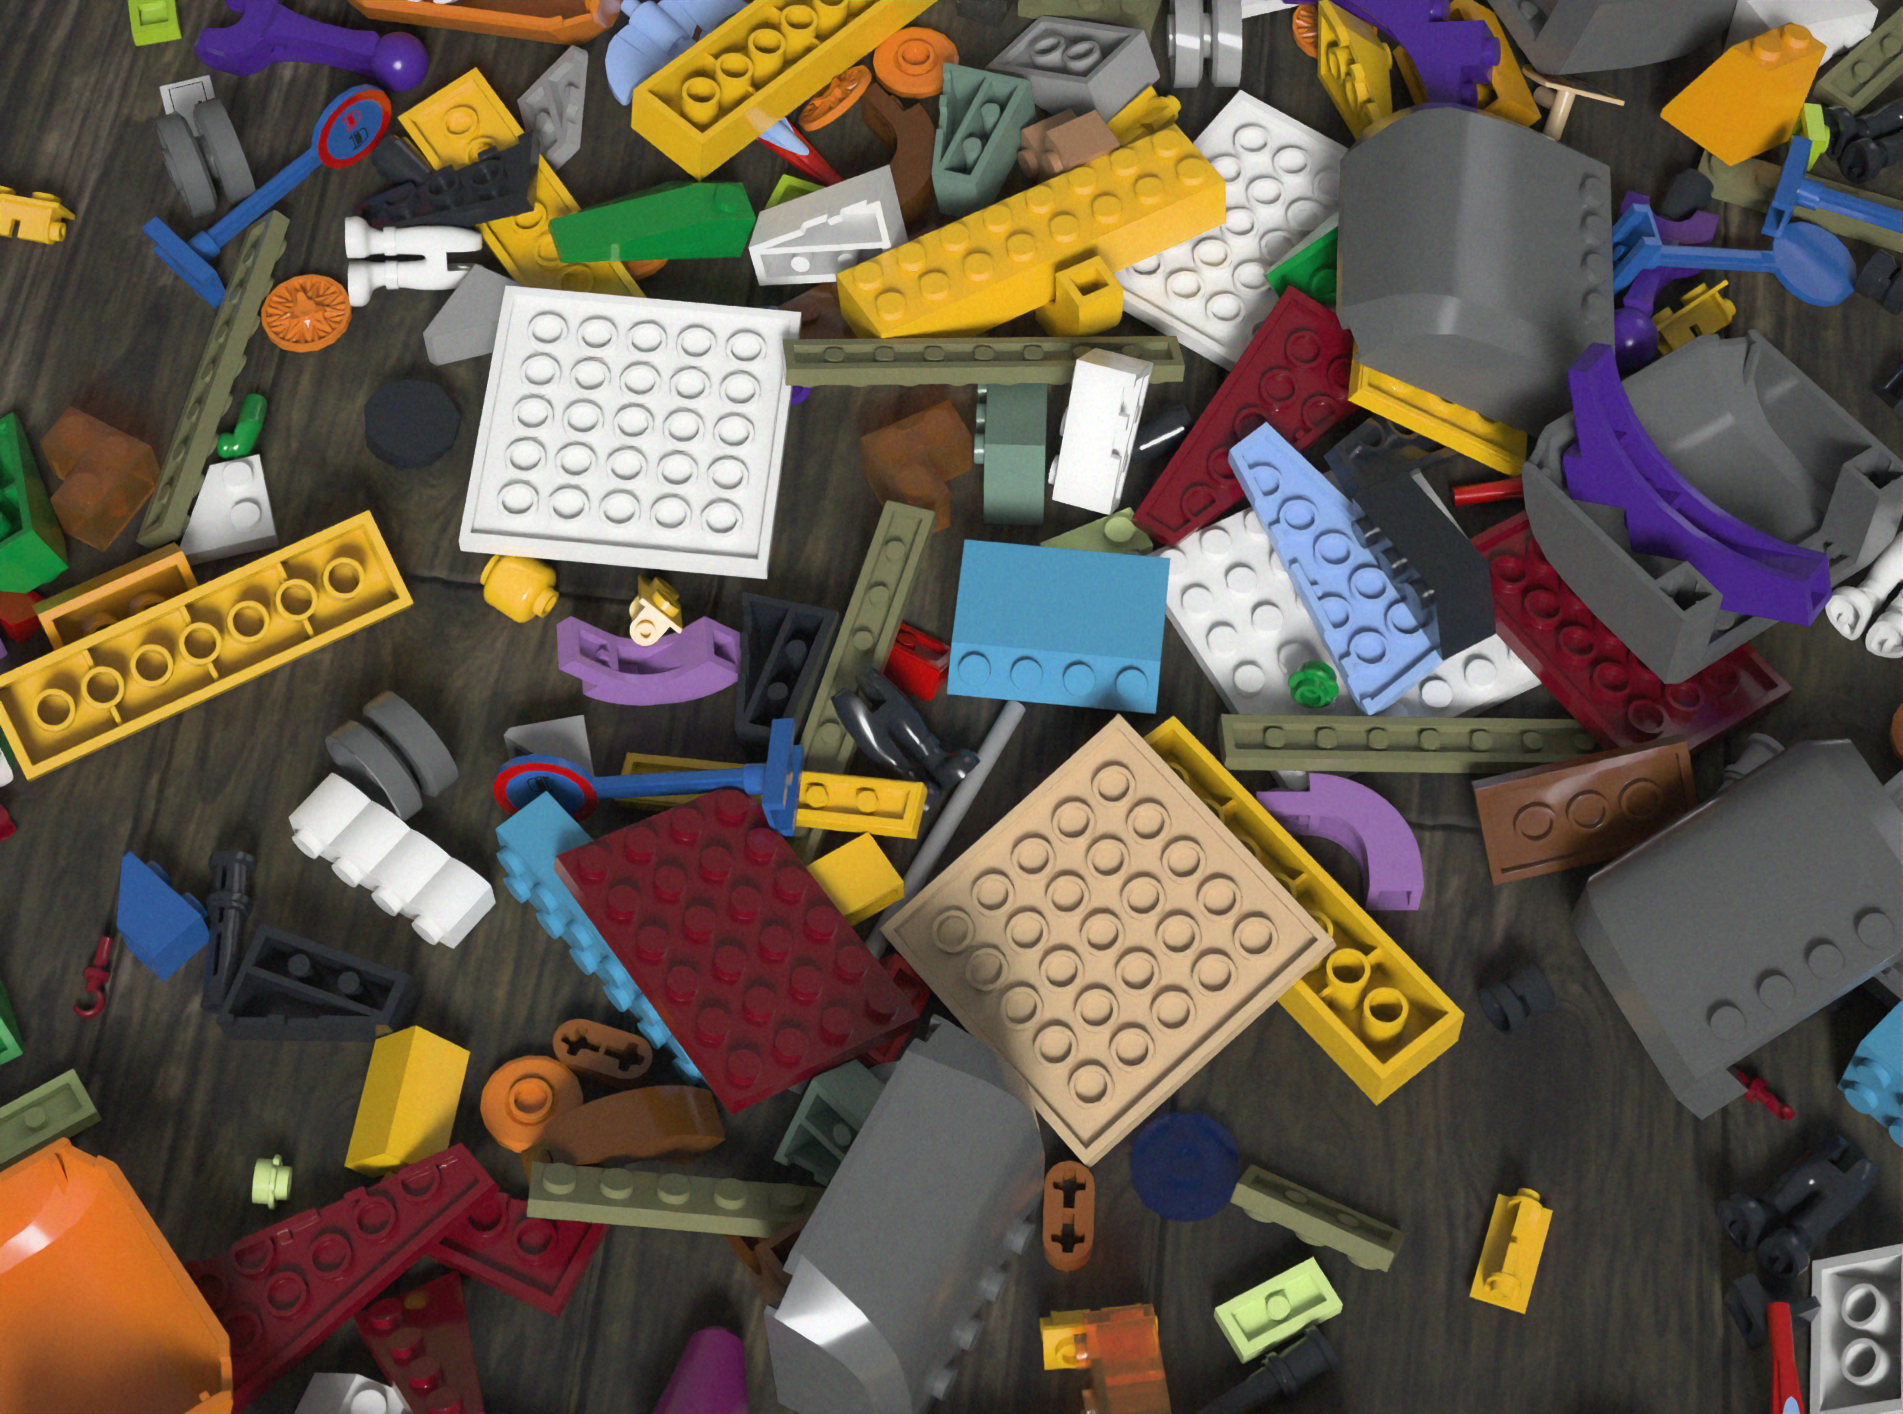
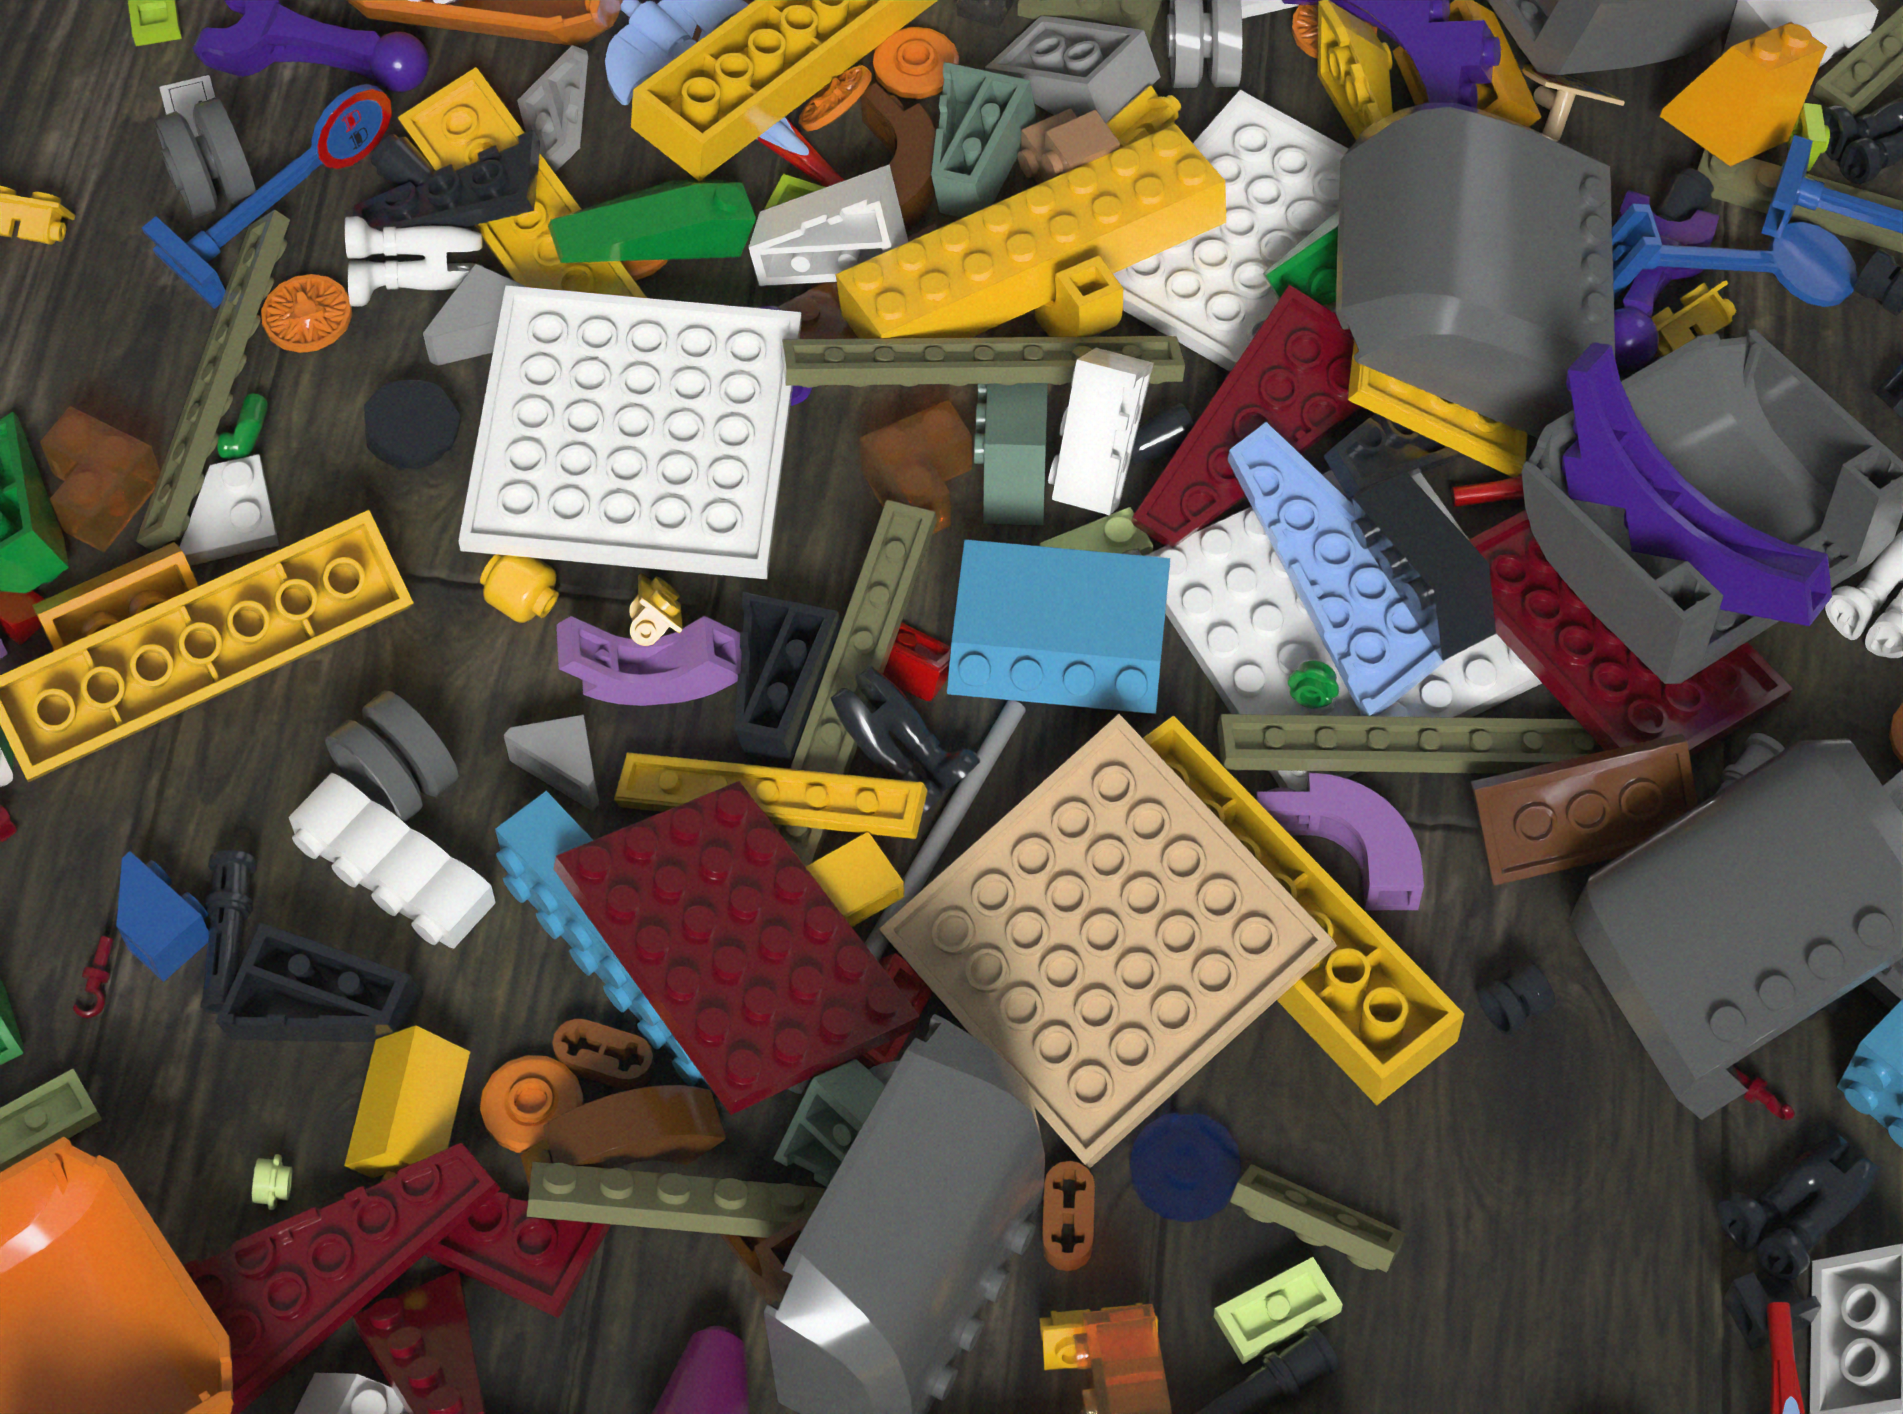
blue piece [492,718,805,836] -> none
yellow hinge [1469,1188,1553,1314] -> none

